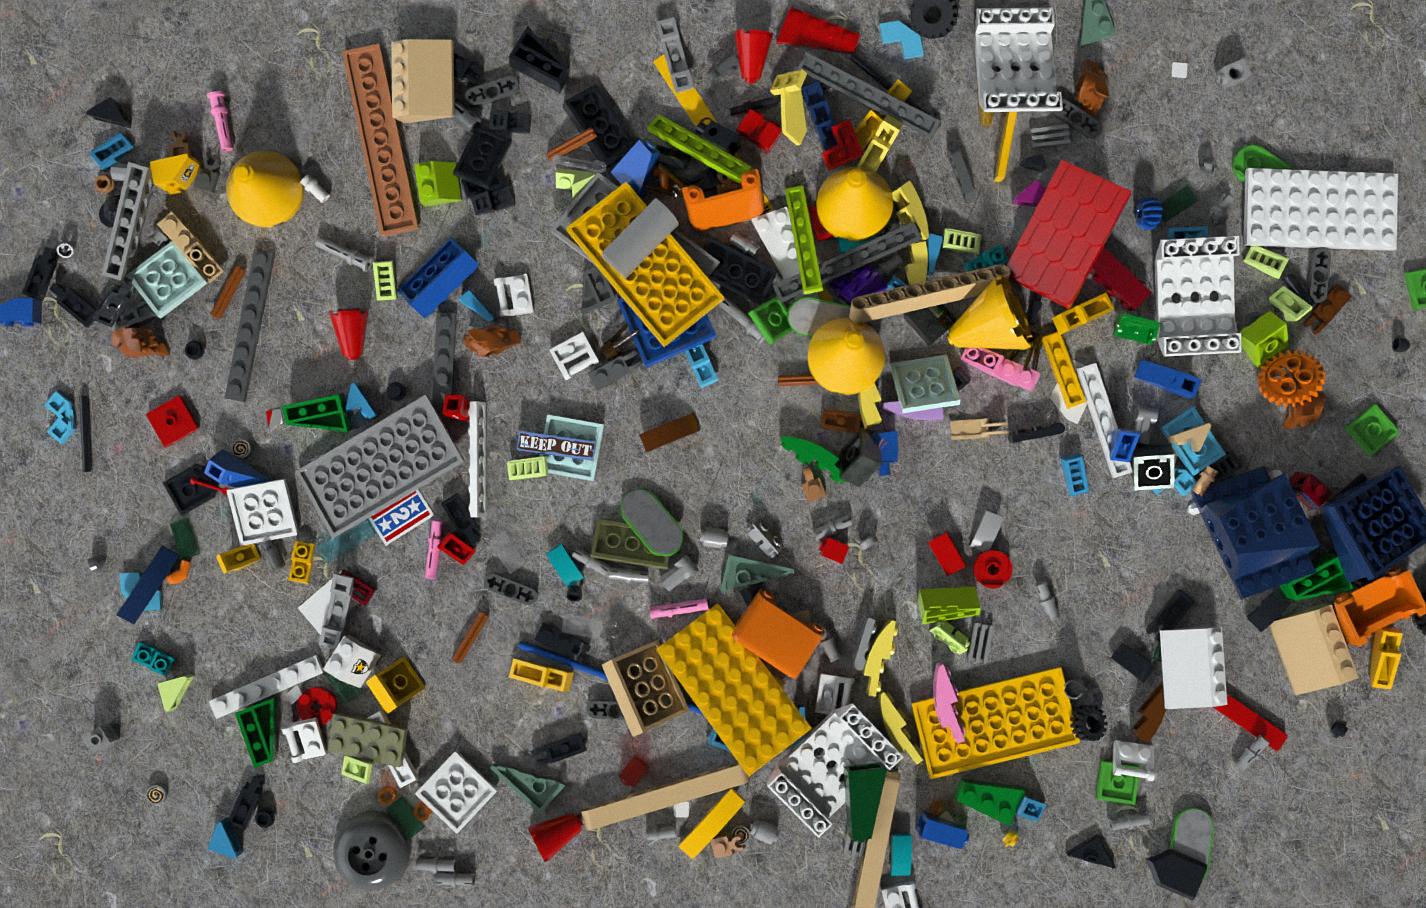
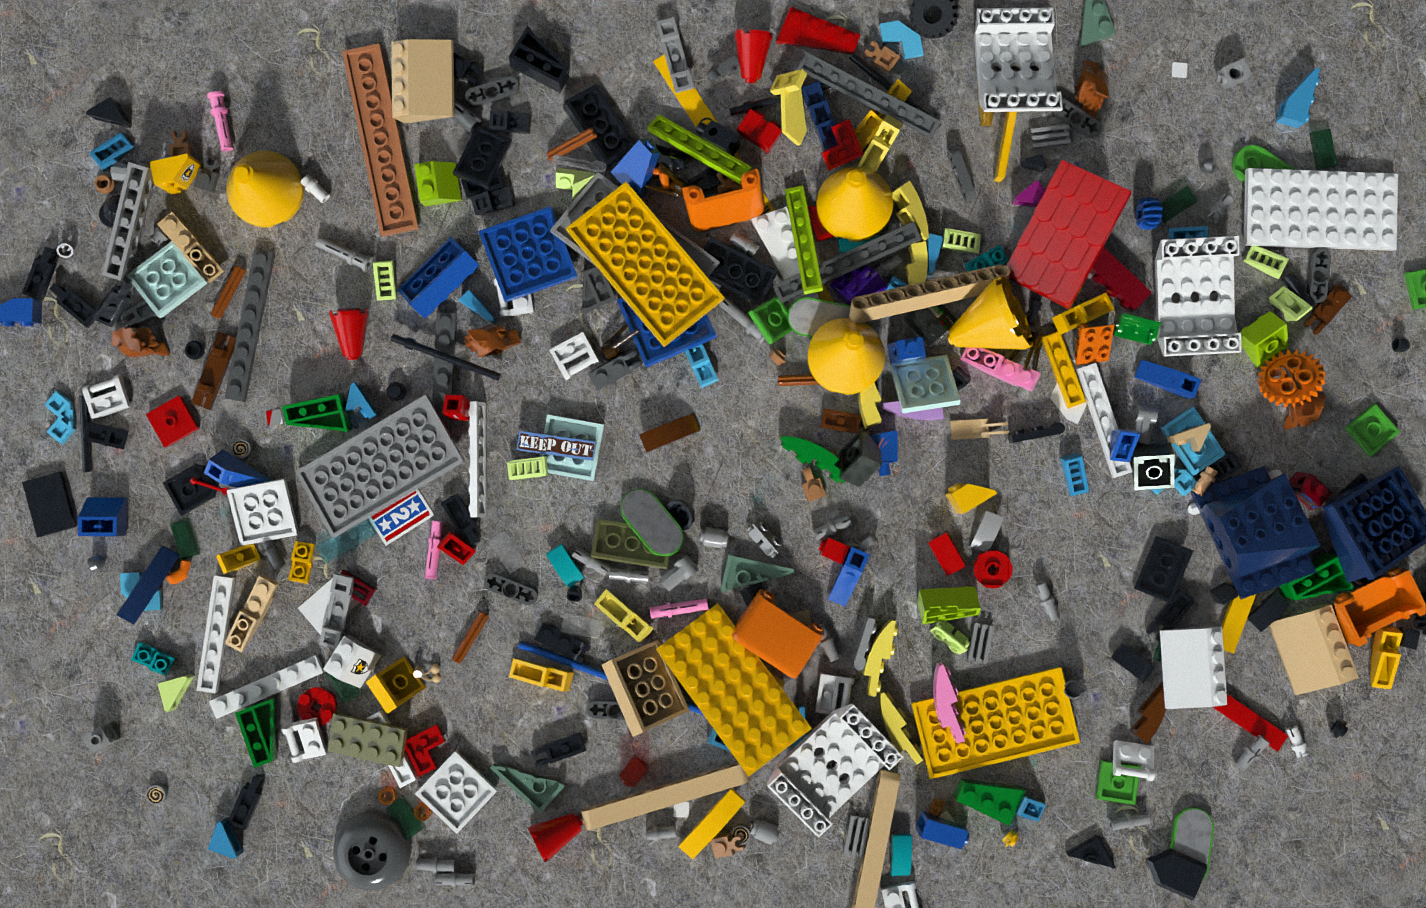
black plate [255,808,275,828] -> none
white sticker [286,685,302,705] -> none
yellowish green slope [341,755,375,784] -> none
light grey brick [602,198,679,279] -> none
dark green slope [844,762,887,843] -> none
black tyre [1070,705,1108,741] -> none
none -> black tile [22,472,77,538]
none -> blue slope [78,497,127,536]
none -> white plate [82,374,131,419]
none -> black slope [82,421,129,450]
none -> reddish brown hinge [191,332,236,410]
none -> white plate [196,575,235,693]
none -> tan slope [225,574,279,652]
none -> black bar [391,334,501,381]
none -> red plate [405,723,446,777]
none -> tan piece [413,664,441,683]
none -> blue plate [478,206,577,303]
none -> light yellow slope [594,589,654,643]
none -> black piece [665,499,695,531]
none -> medium nougat plate [769,348,786,366]
none -> blue slope [828,546,870,607]
none -> medium nougat plate [864,41,900,74]
none -> blue torso [887,337,926,363]
none -> yellow slope [945,483,997,514]
none -> orange hinge [1074,323,1114,365]
none -> black tile [1134,536,1194,604]
none -> black slope [1210,582,1238,605]
none -> yellow tile [1221,588,1256,654]
none -> dark azure slope [1276,68,1320,128]
none -> white pin [1285,725,1309,758]
none -> clear green tile [1309,129,1338,170]
none -> black slope [1400,627,1421,650]

